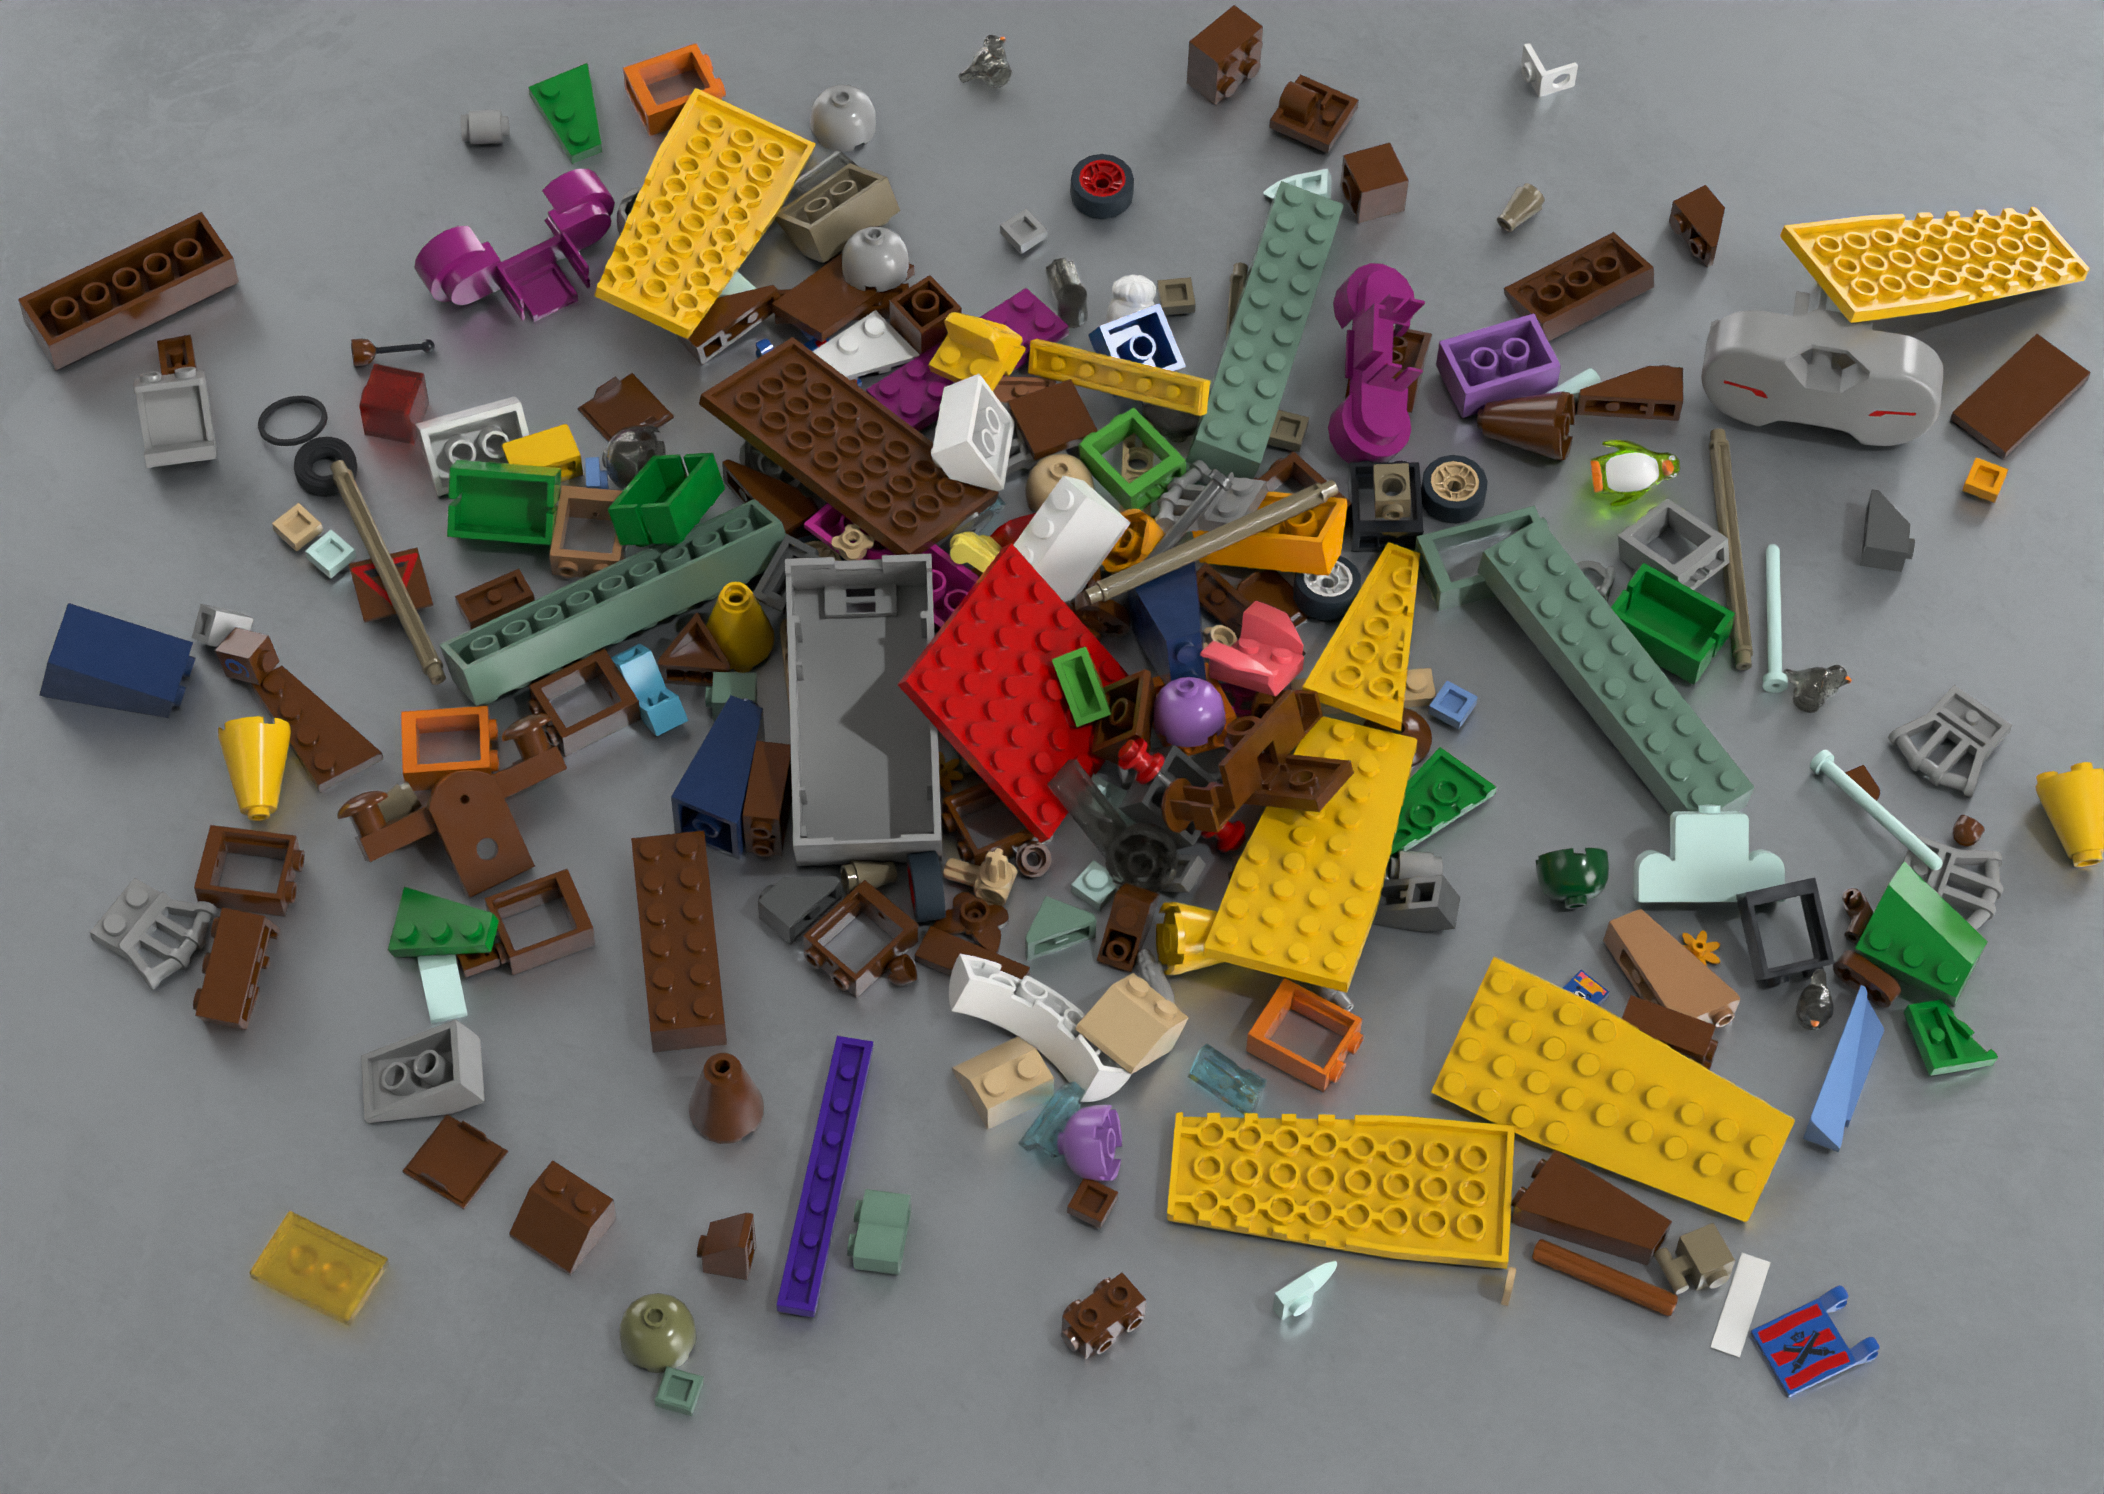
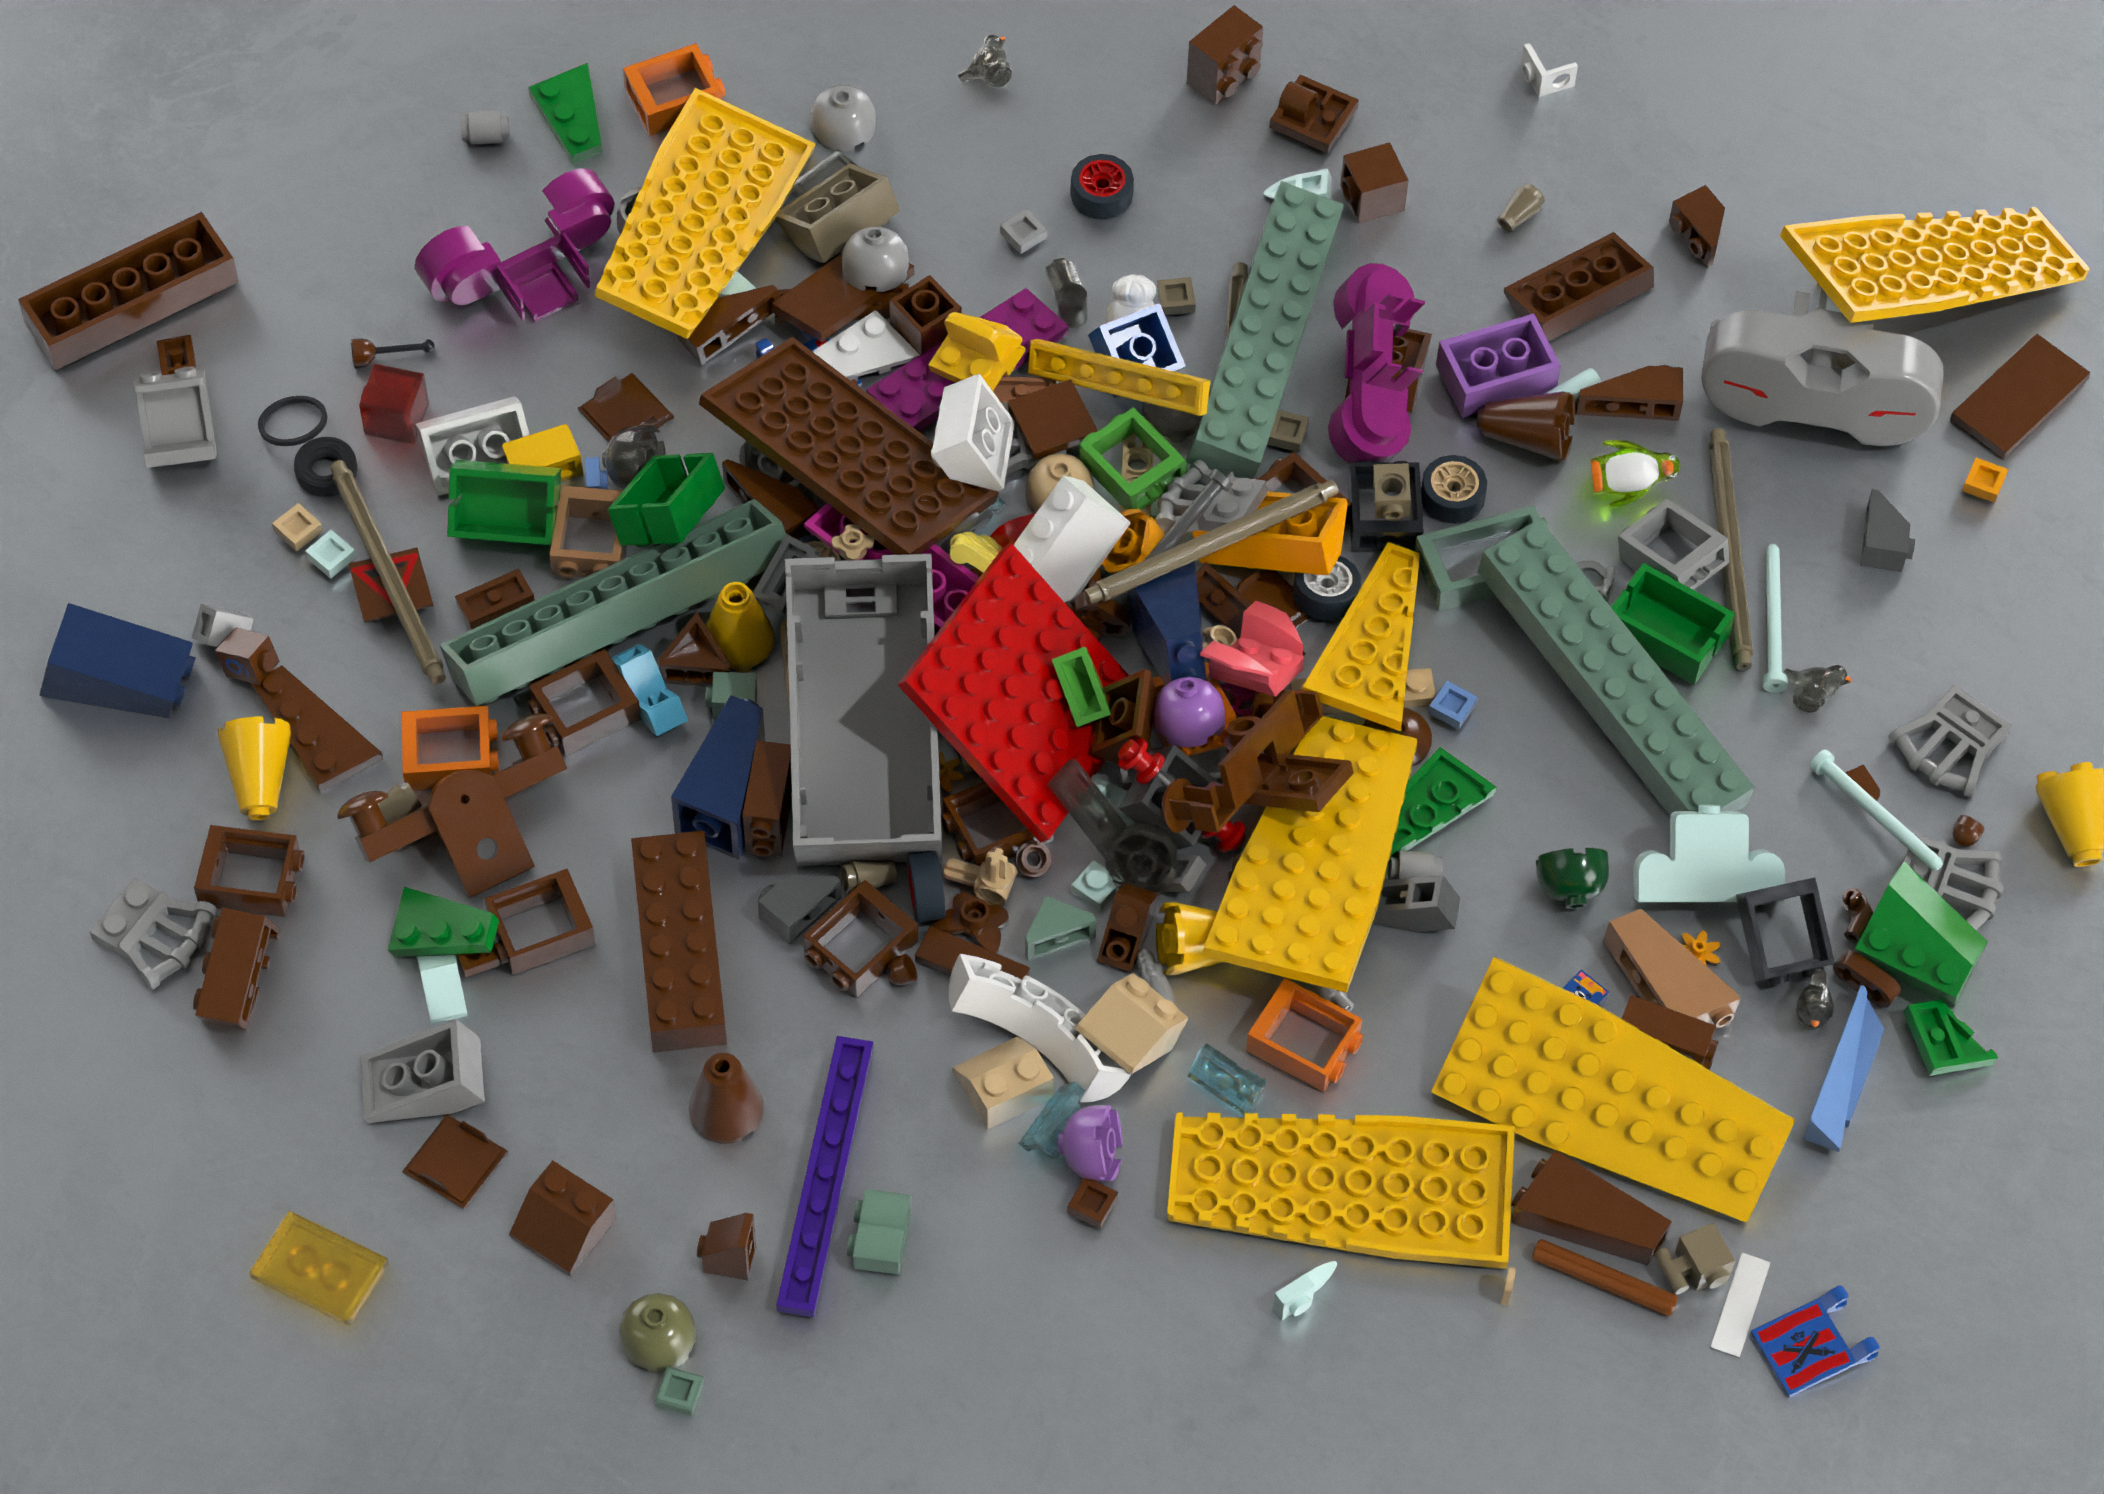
reddish brown brick [1061,1272,1146,1359] -> none

